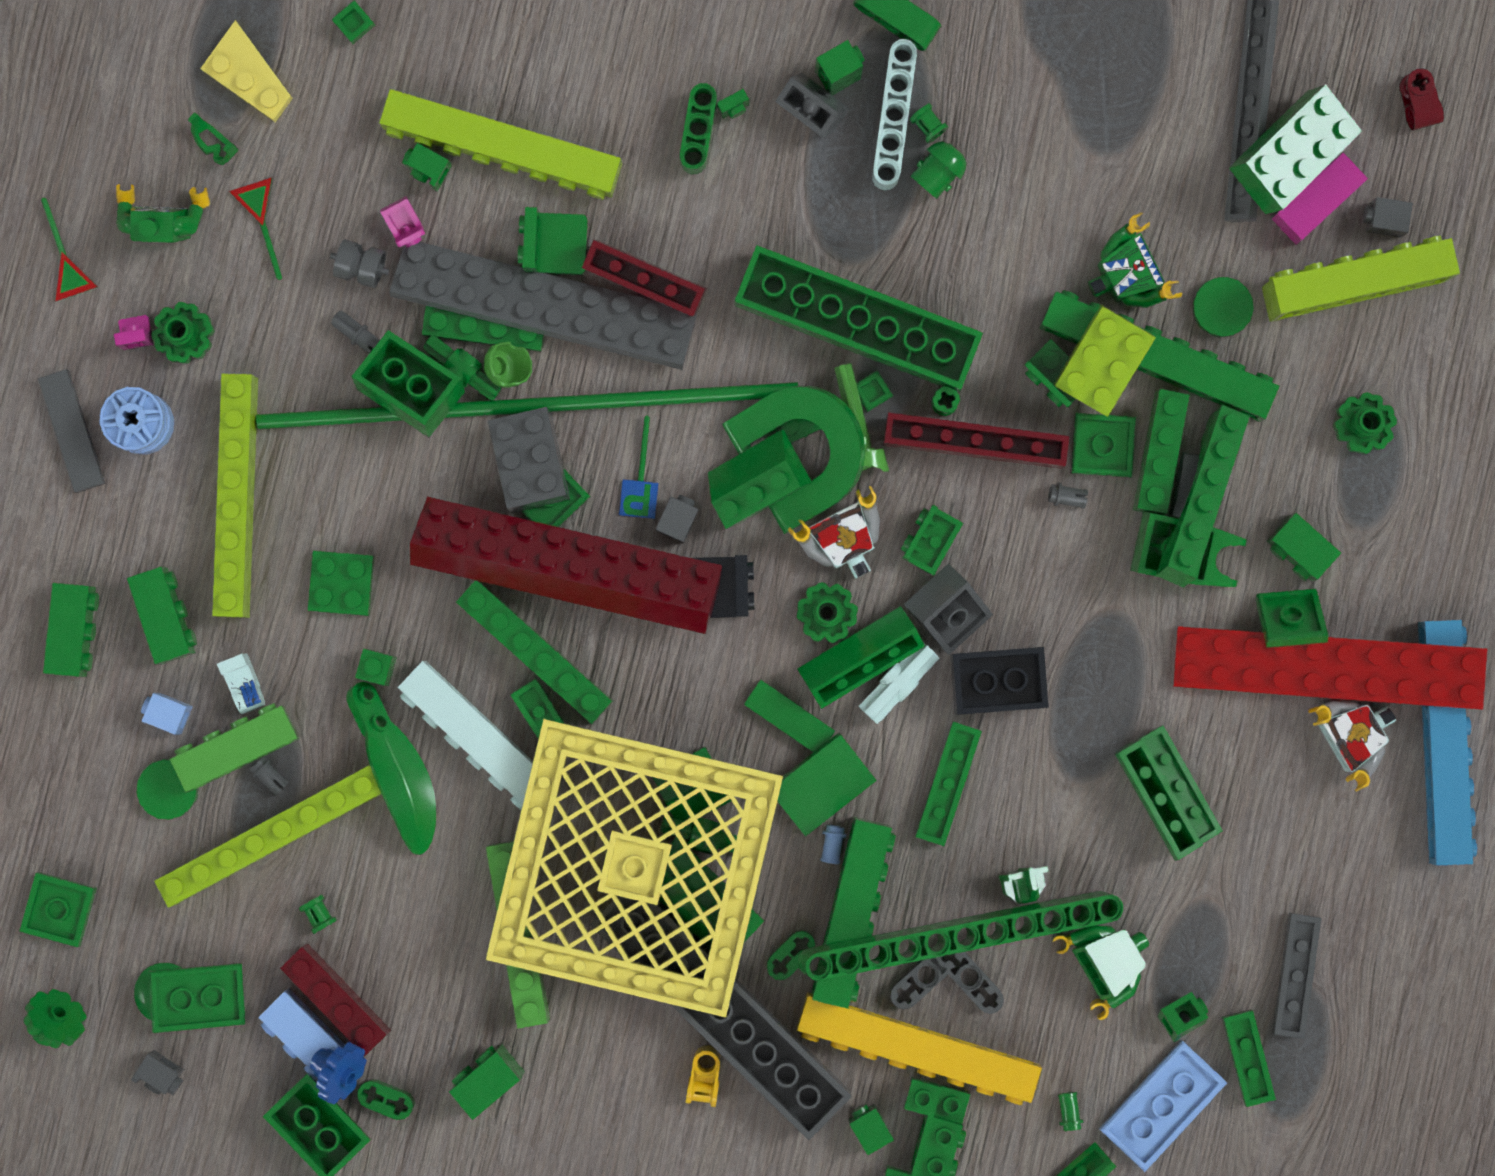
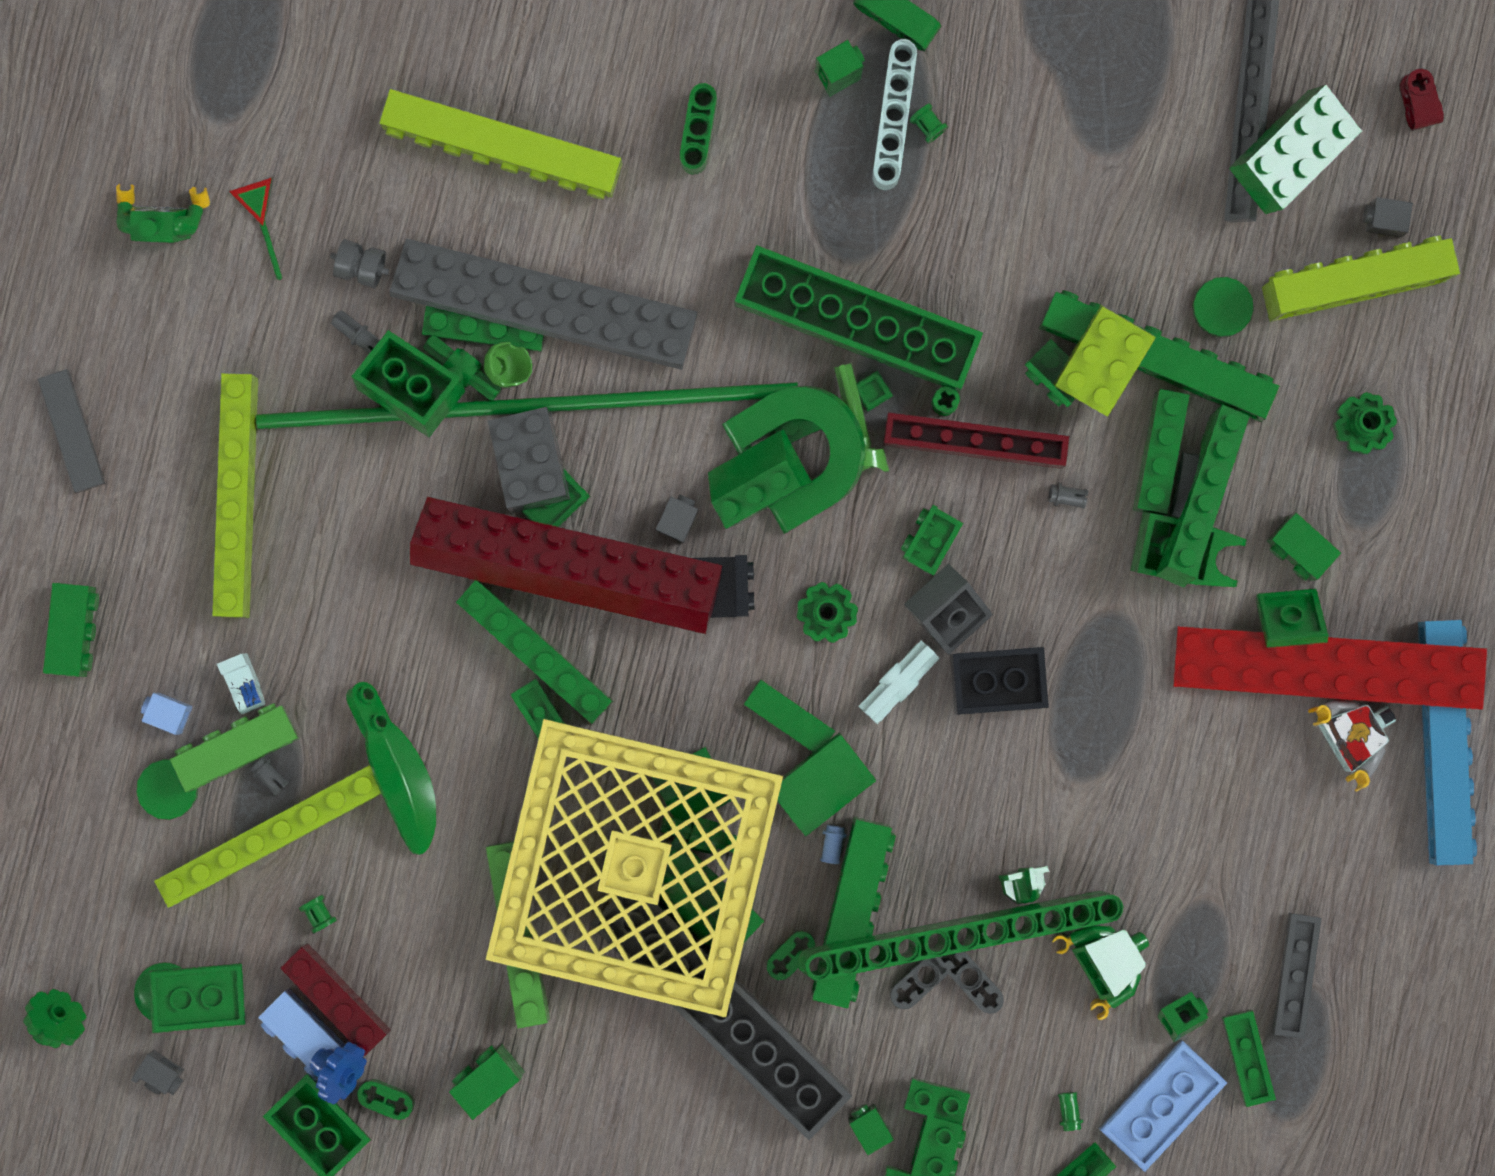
green plate [19,872,97,947] -> none
green piece [41,197,98,302] -> none
light blue wheel [100,387,174,455] -> none
dark pink bracket [114,315,154,350] -> none
green brick [127,566,197,665] -> none
green plant [151,302,215,364] -> none
green helmet [188,112,238,165] -> none
light yellow wing [200,20,293,122] -> none
green plate [308,551,375,616] -> none
green plate [332,0,376,45] -> none
green brick [355,648,397,686] -> none
dark pink bracket [380,196,425,247] -> none
light aqua brick [398,661,533,810] -> none
green brick [402,143,452,192] -> none
green bracket [517,207,588,275] -> none
dark red brick [582,240,707,317] -> none
piece [619,415,659,519] -> none
yellow piece [686,1045,721,1107] -> none
green plate [717,89,749,119] -> none
dark grey brick [775,73,849,138] -> none
torso [788,486,880,579] -> none
green brick [797,606,925,709] -> none
yellow brick [797,992,1042,1105] -> none
green piece [911,141,967,199] -> none
green plate [915,721,982,847] -> none
green tile [1071,413,1136,478] -> none
torso [1088,212,1183,308] -> none
green brick [1114,725,1223,861] -> none
dark pink brick [1272,152,1368,245] -> none

